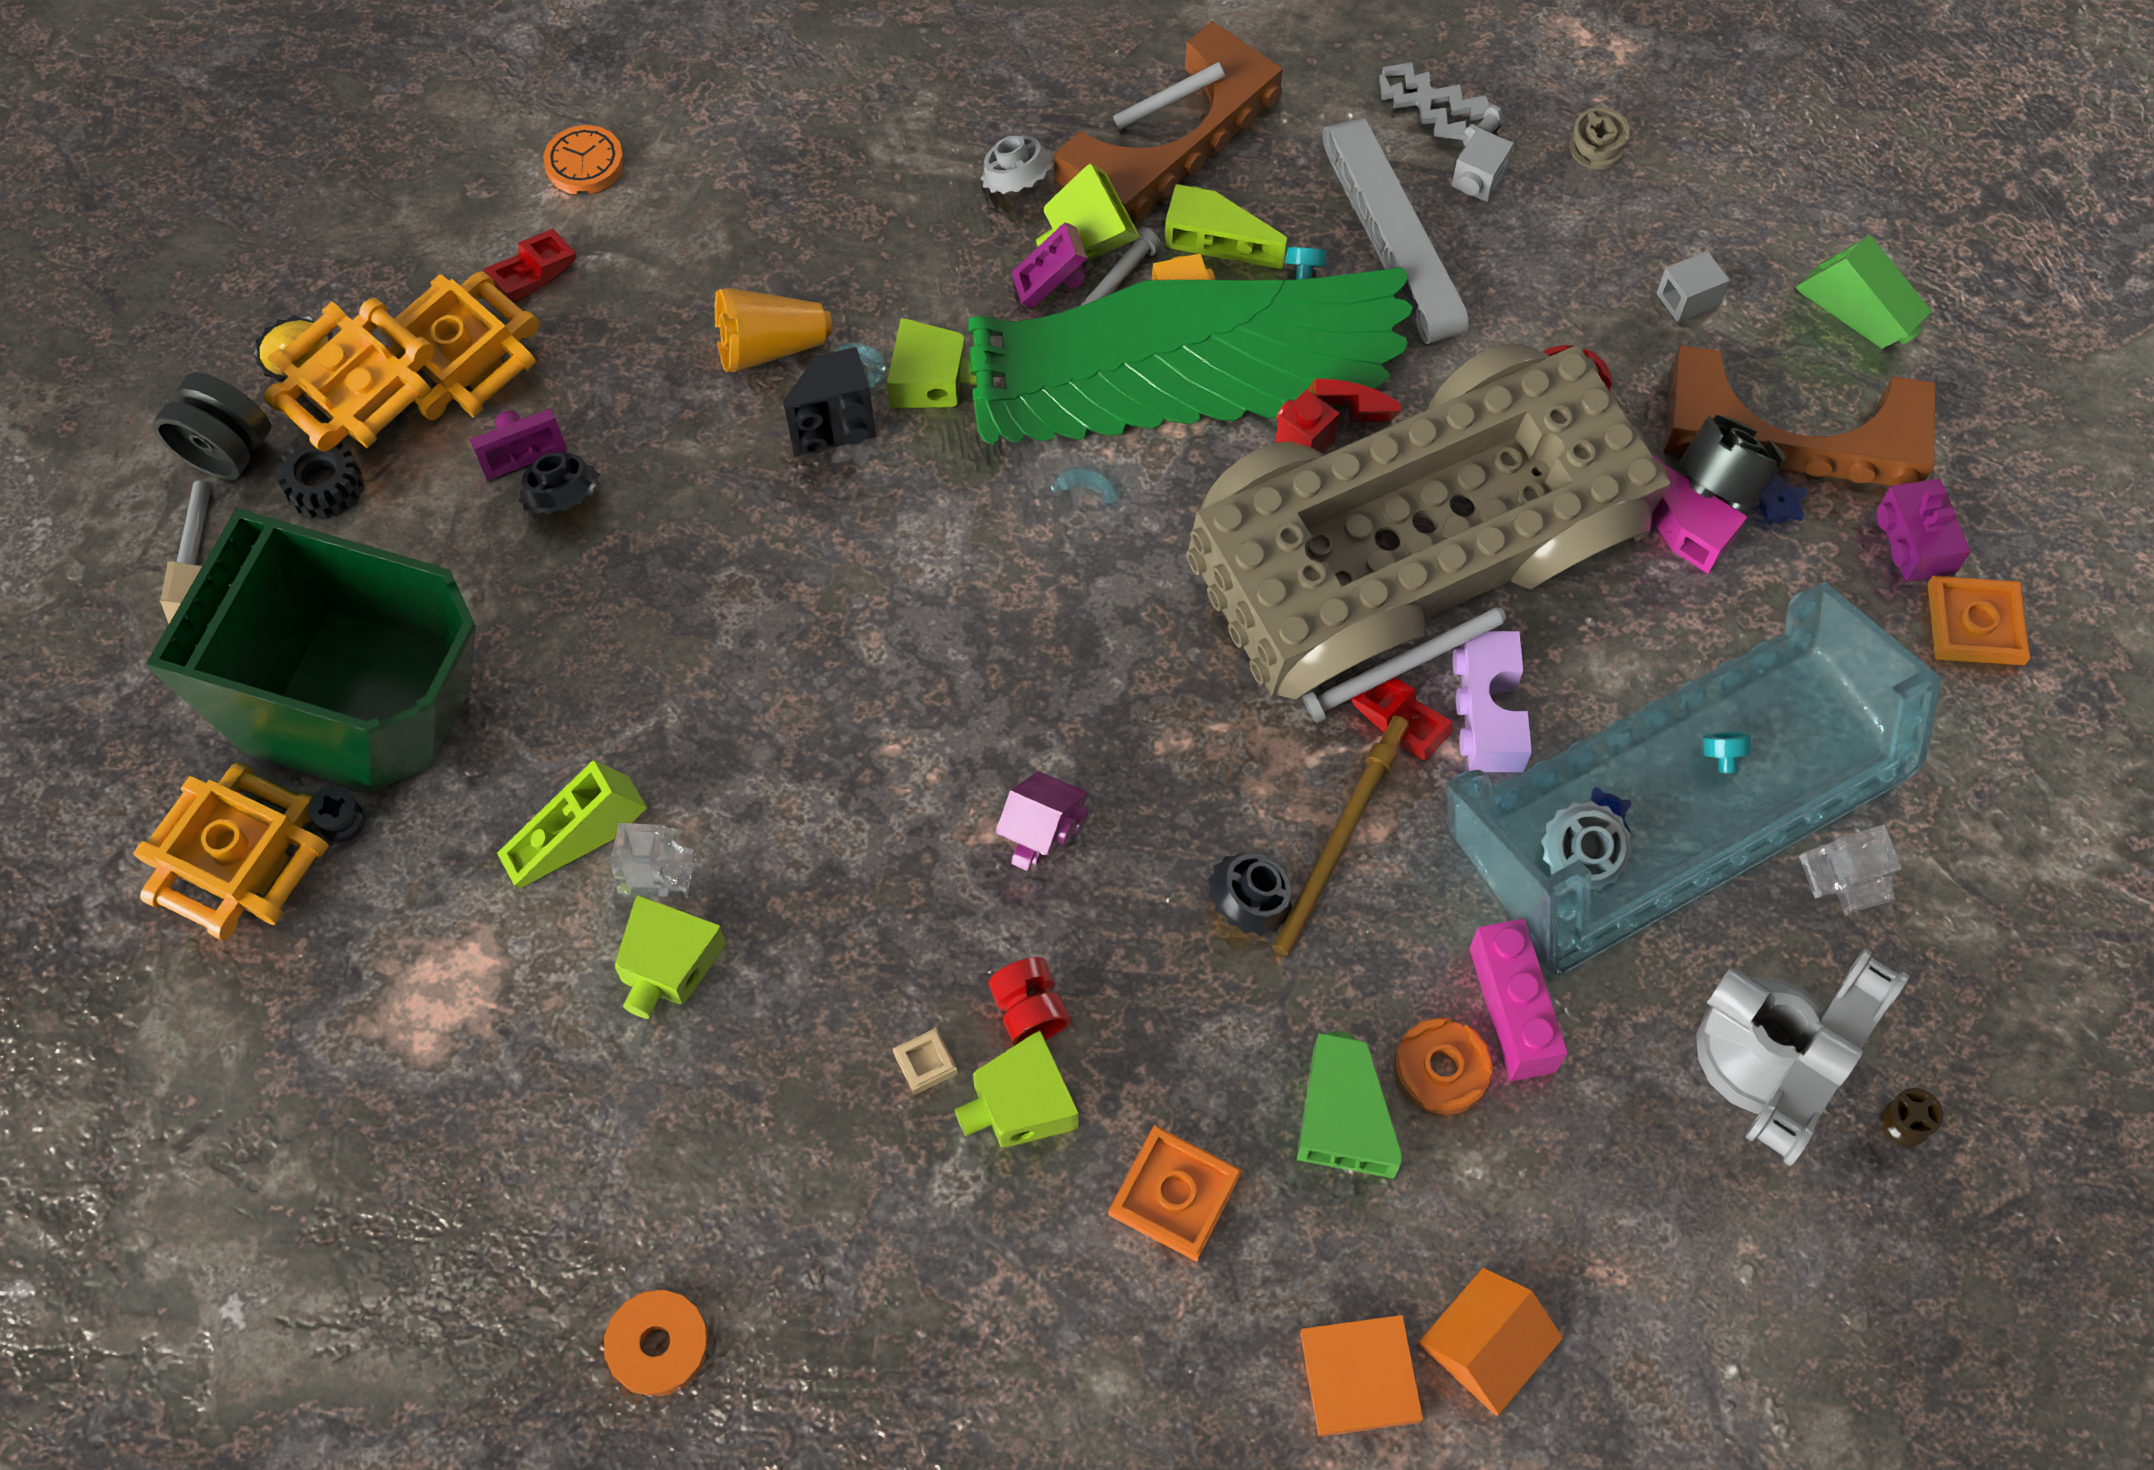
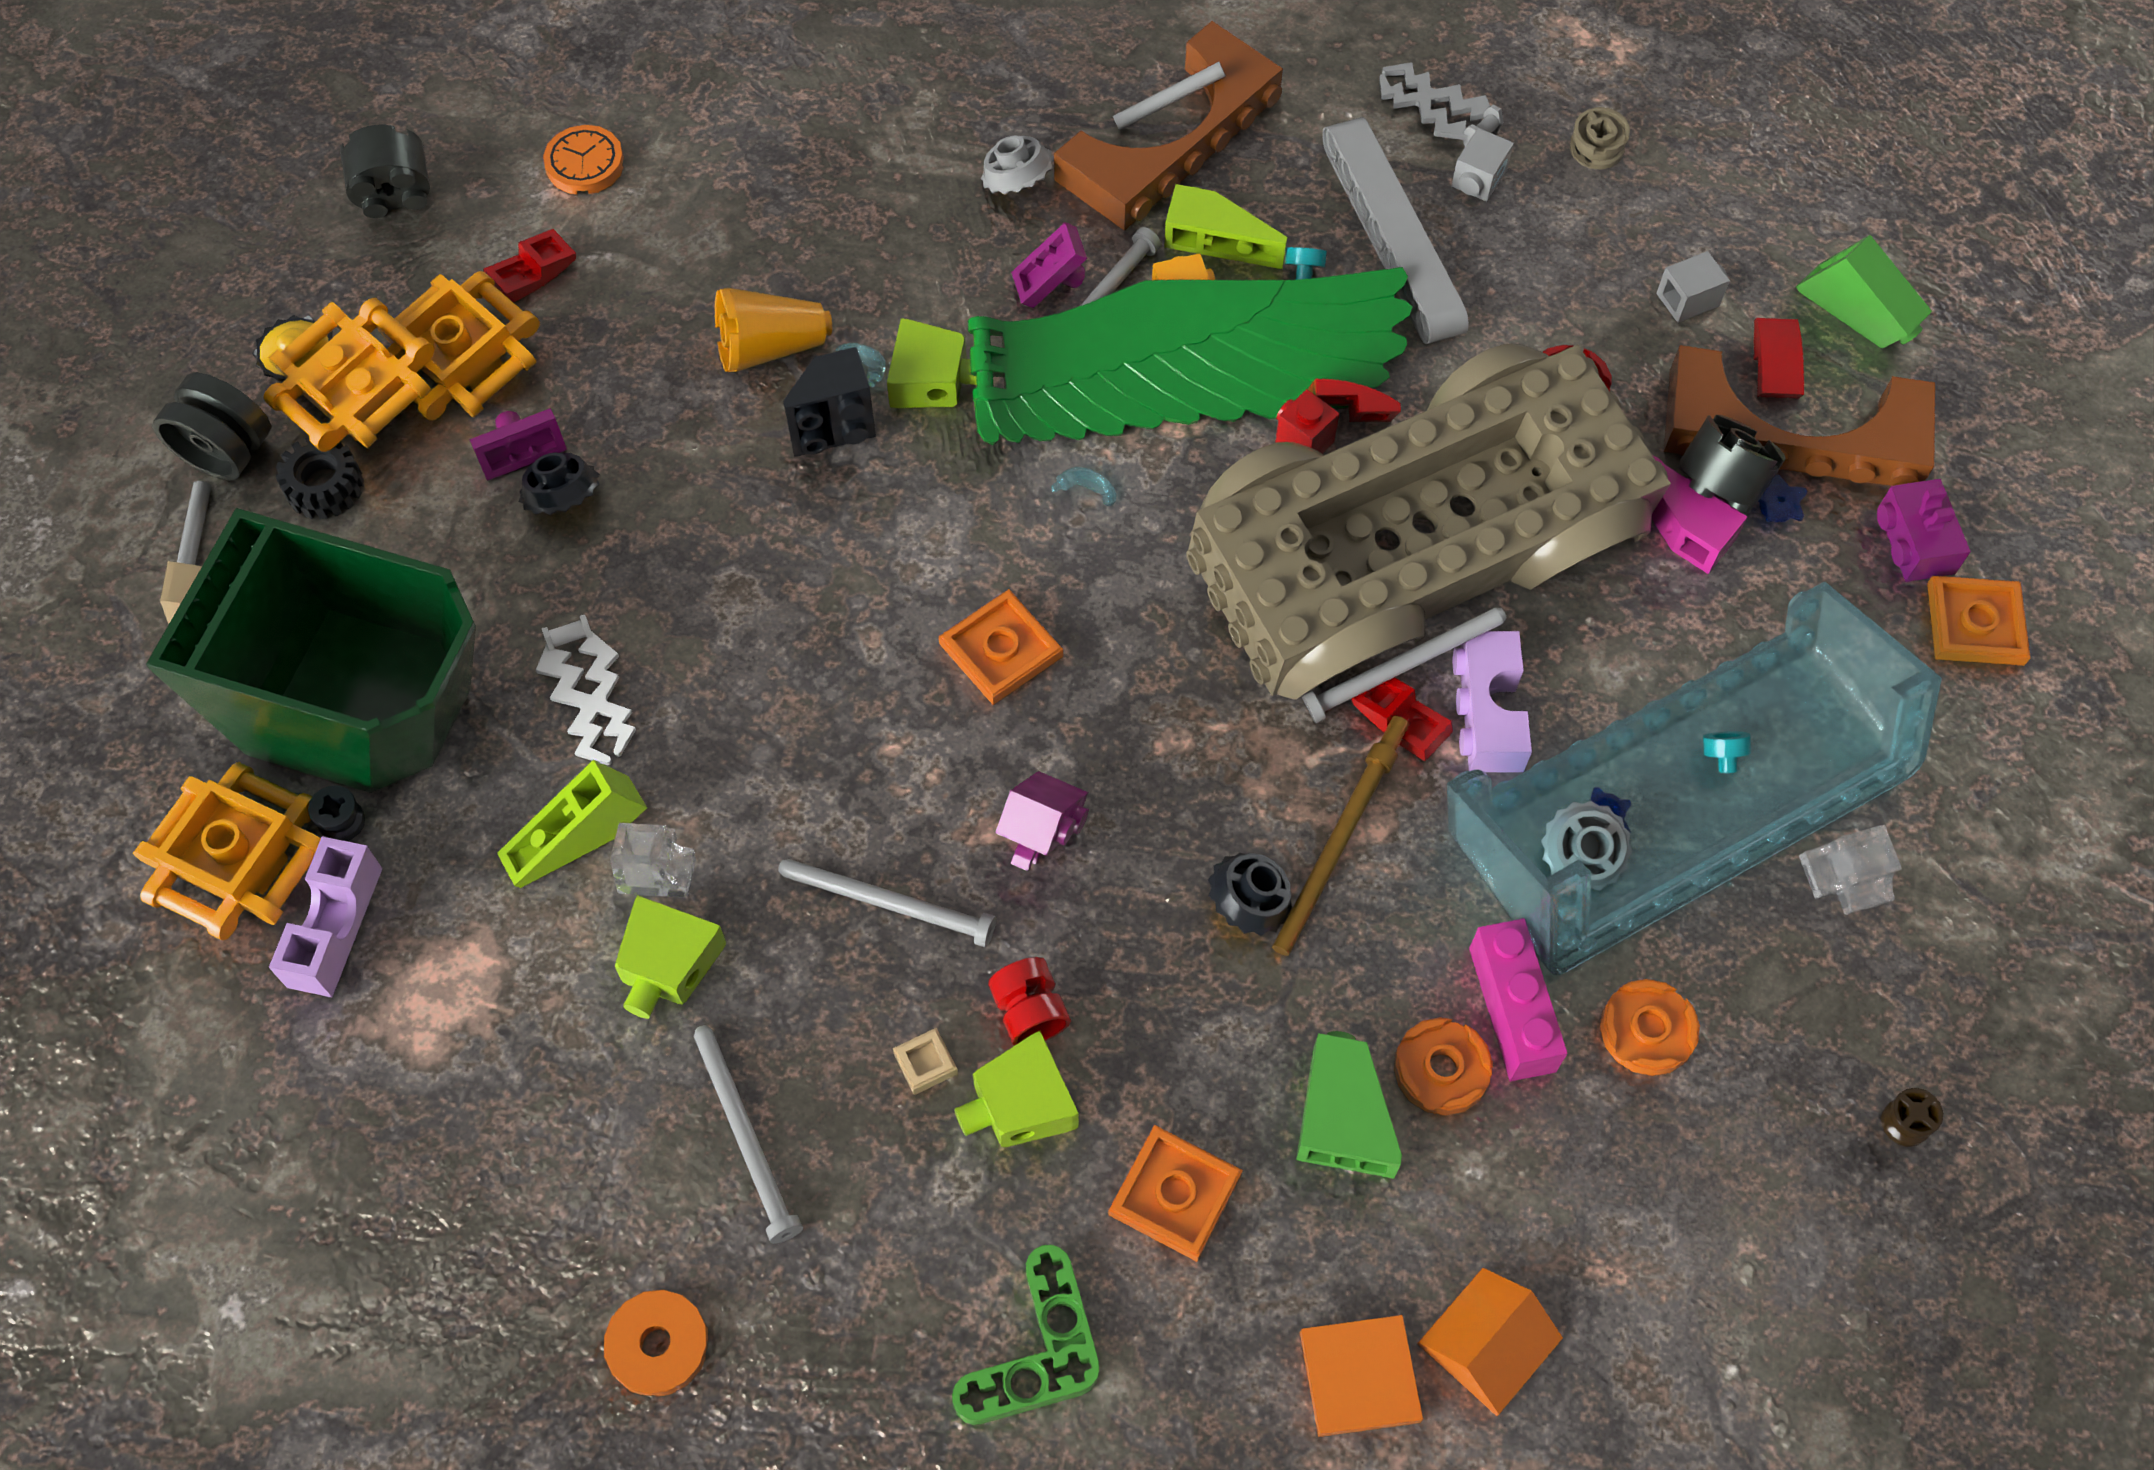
lime torso [1036,163,1140,262] -> none
light grey piece [1696,947,1910,1166] -> none
none -> lavender arch [269,836,383,998]
none -> pearl dark grey brick [340,124,430,218]
none -> white piece [536,614,636,765]
none -> light grey bar [694,1025,803,1244]
none -> light grey bar [778,859,997,948]
none -> orange tile [939,589,1063,705]
none -> bright green beam [952,1245,1099,1425]
none -> orange tile [1600,979,1700,1076]
none -> red slope [1753,318,1804,399]

